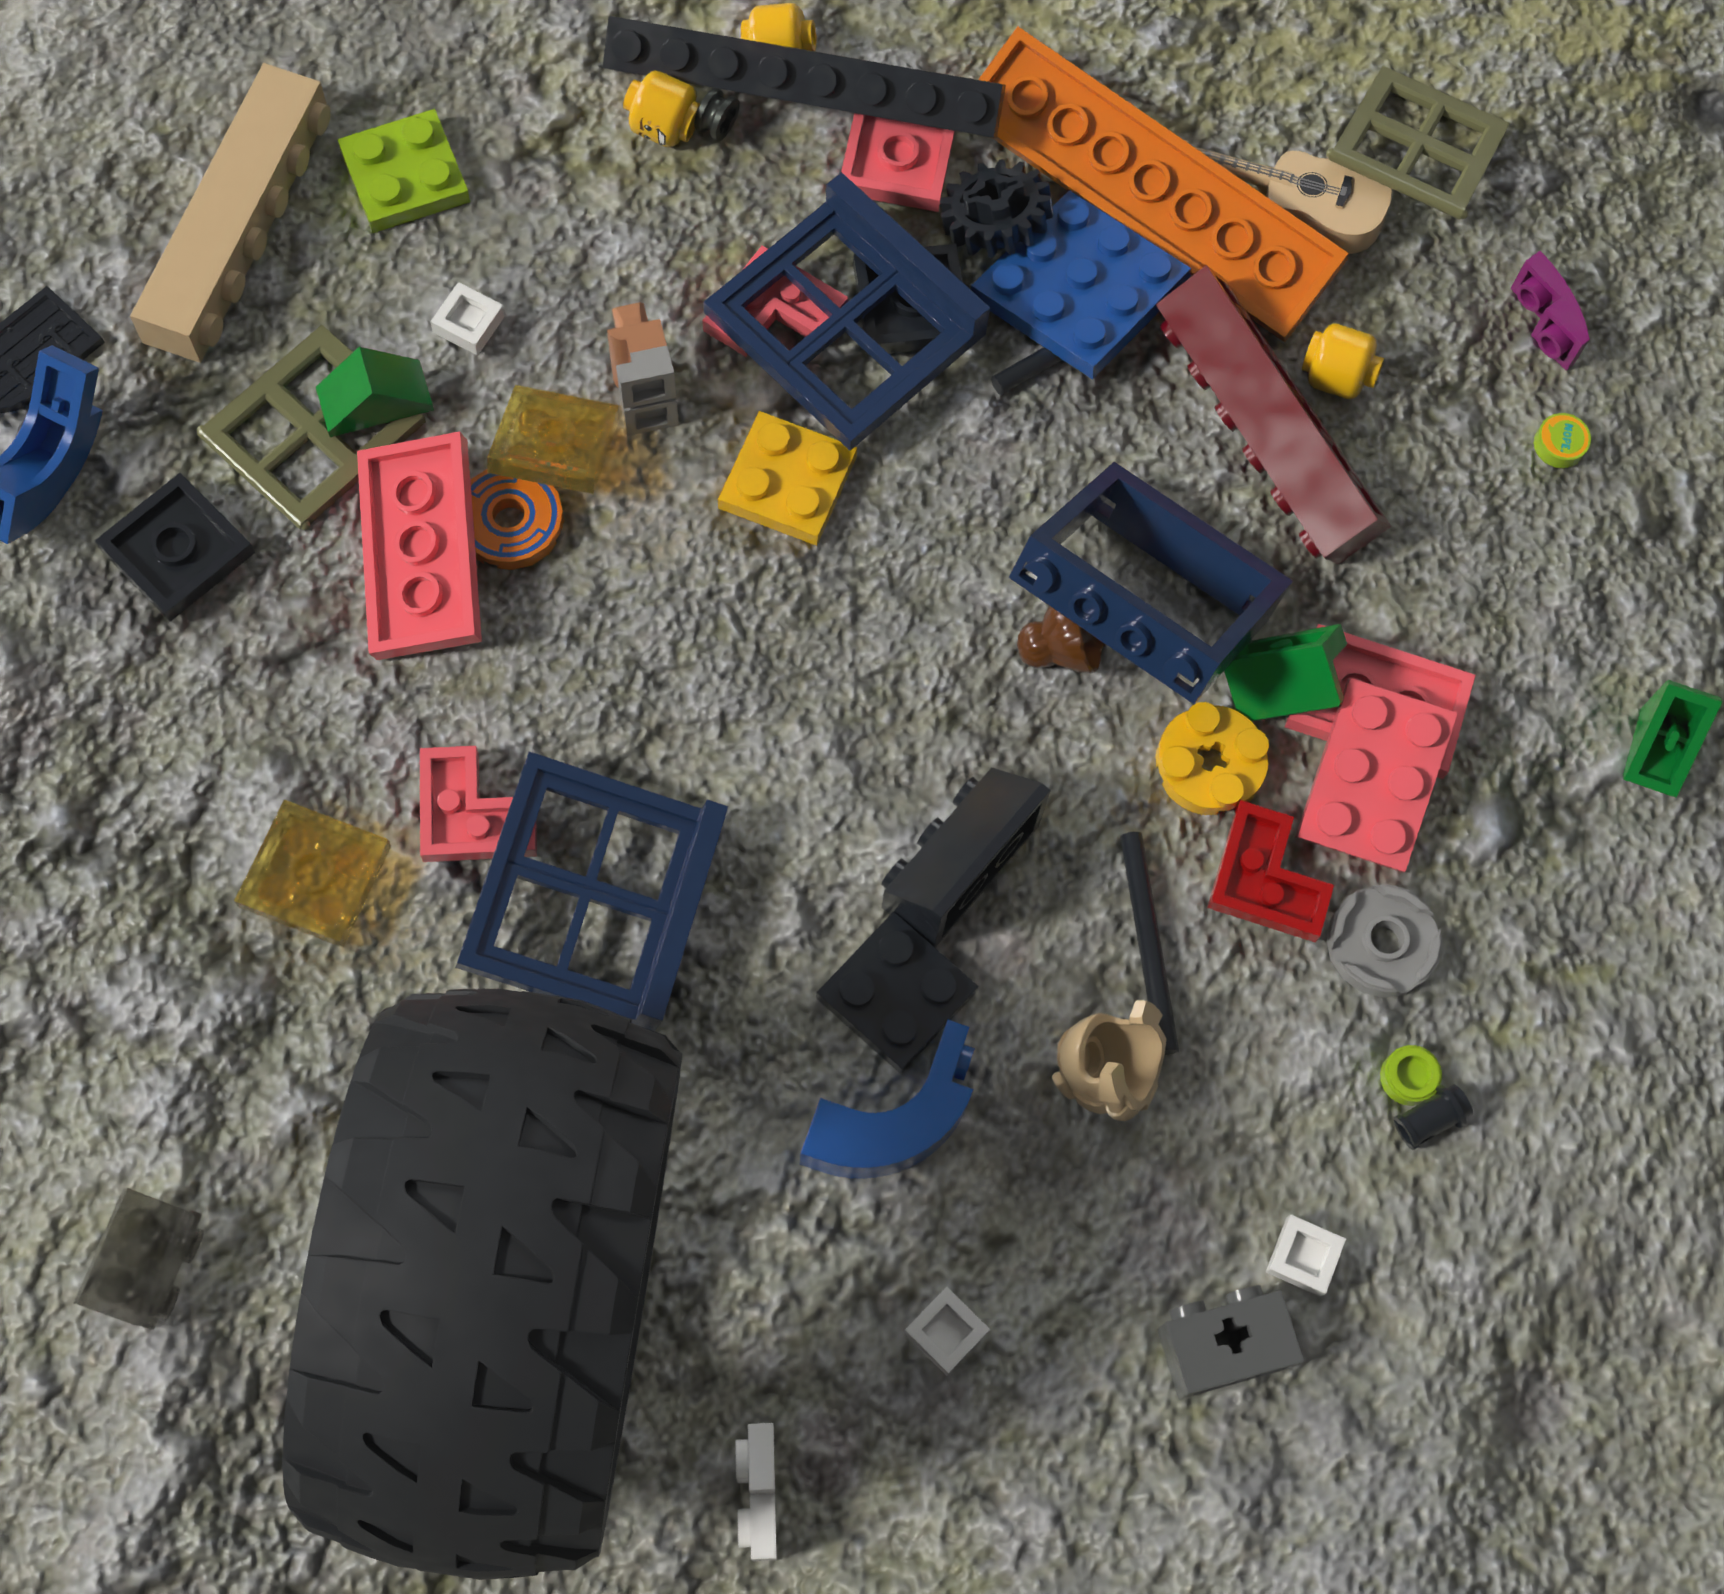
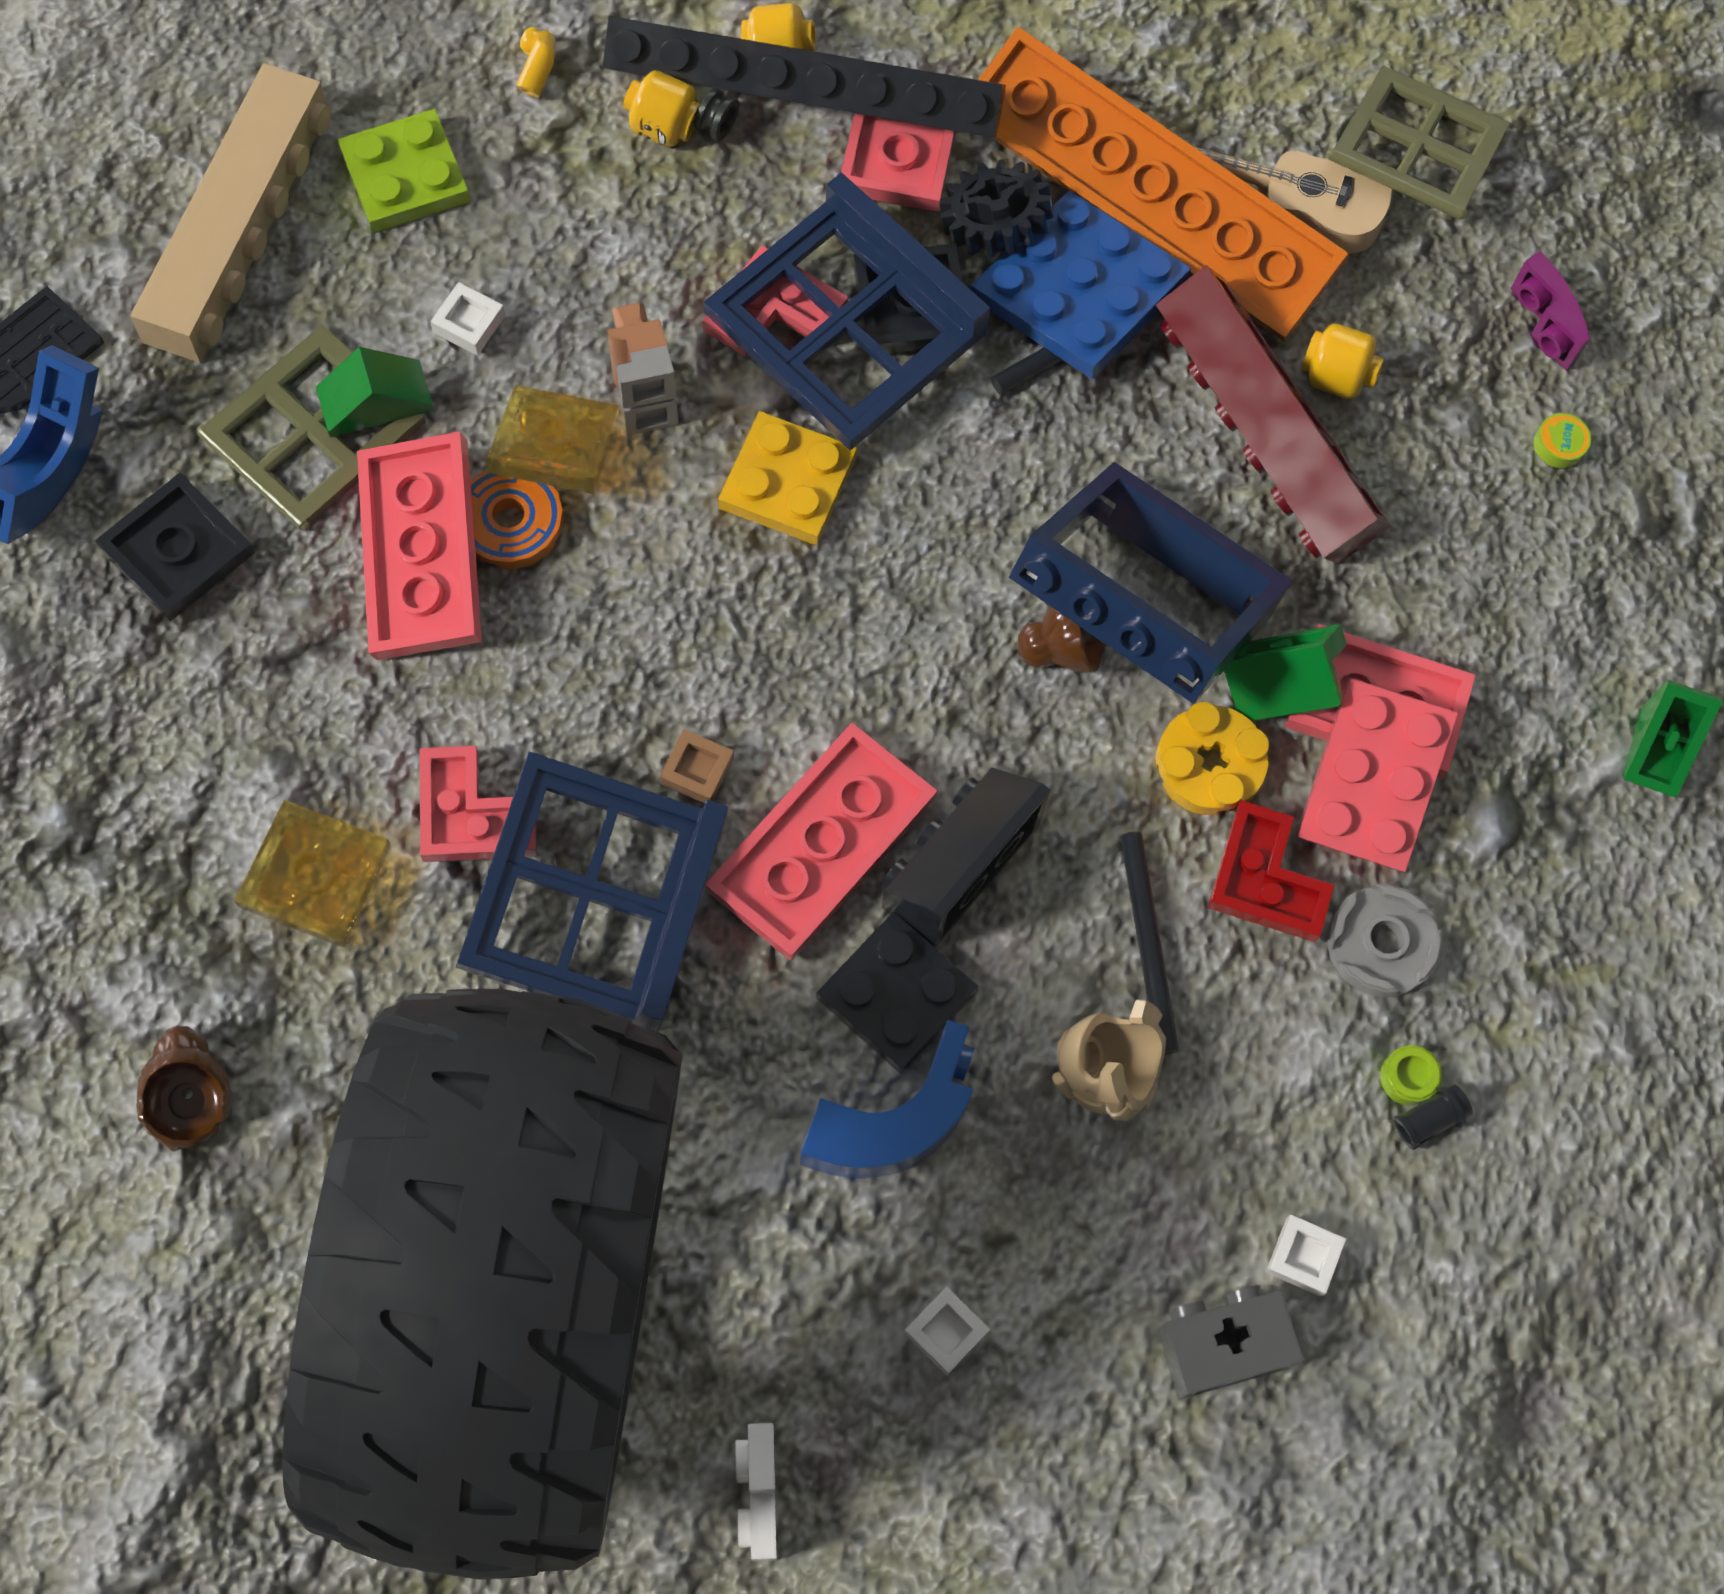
clear smoke bracket [73,1188,204,1330] -> none
none -> reddish brown piece [136,1025,233,1152]
none -> yellow arm [516,27,556,98]
none -> medium nougat plate [659,729,734,803]
none -> coral plate [705,723,938,962]

